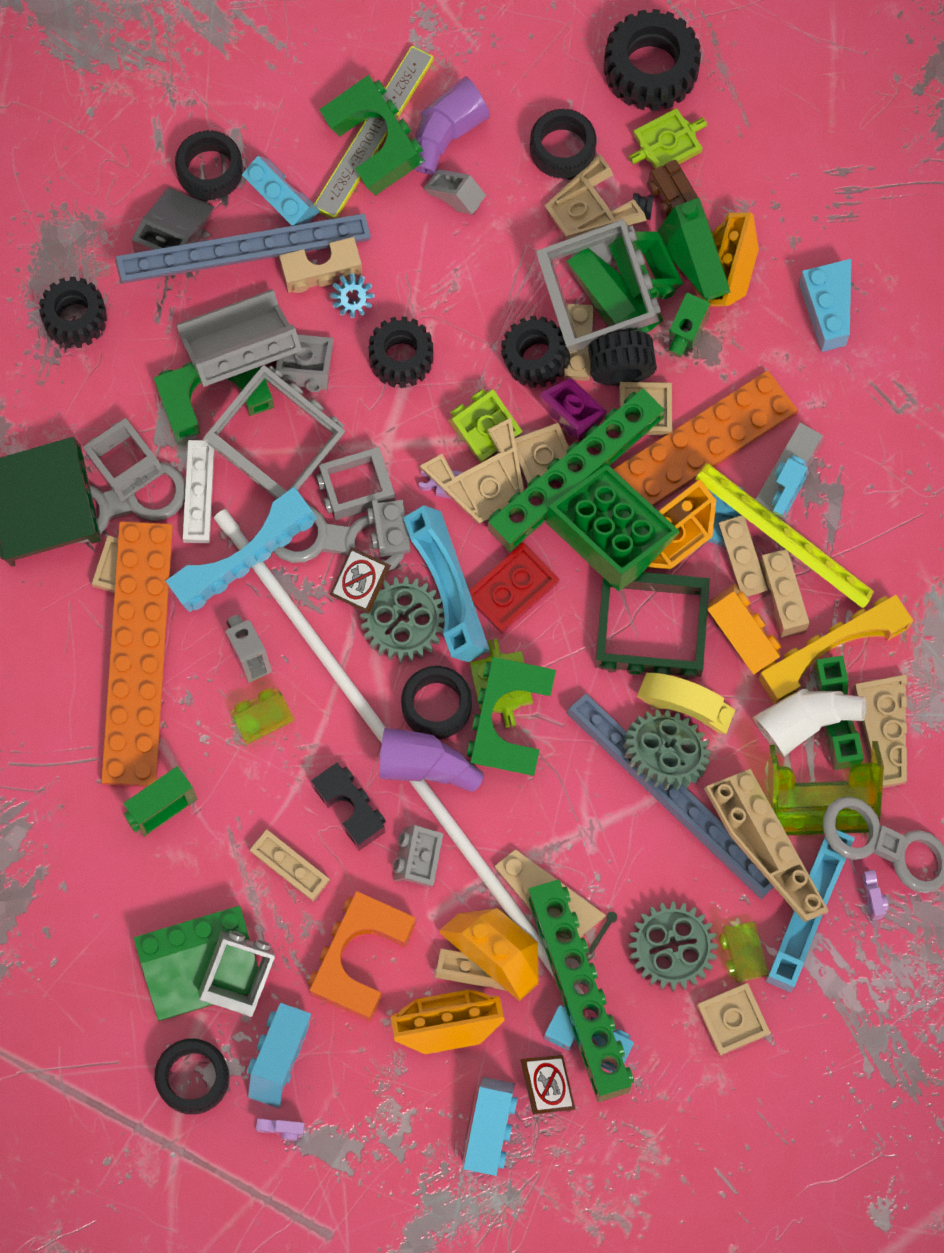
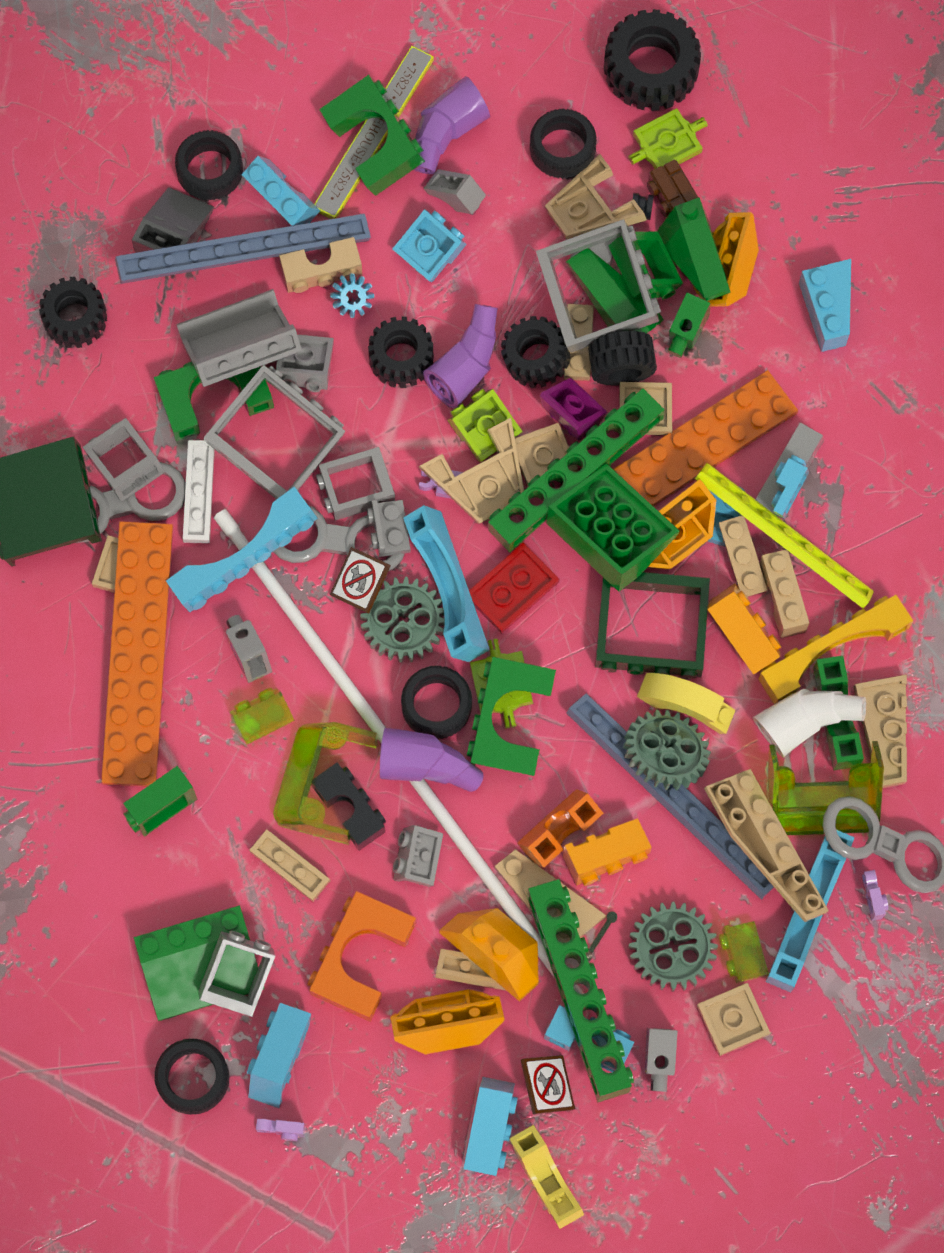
none -> clear neon green windscreen [273,722,378,845]
none -> medium azure plate [393,209,467,282]
none -> medium lavender piece [423,304,498,408]
none -> light yellow arch [509,1125,584,1229]
none -> orange arch [517,789,604,868]
none -> light orange wedge [563,818,652,886]
none -> light grey torso [645,1028,678,1092]

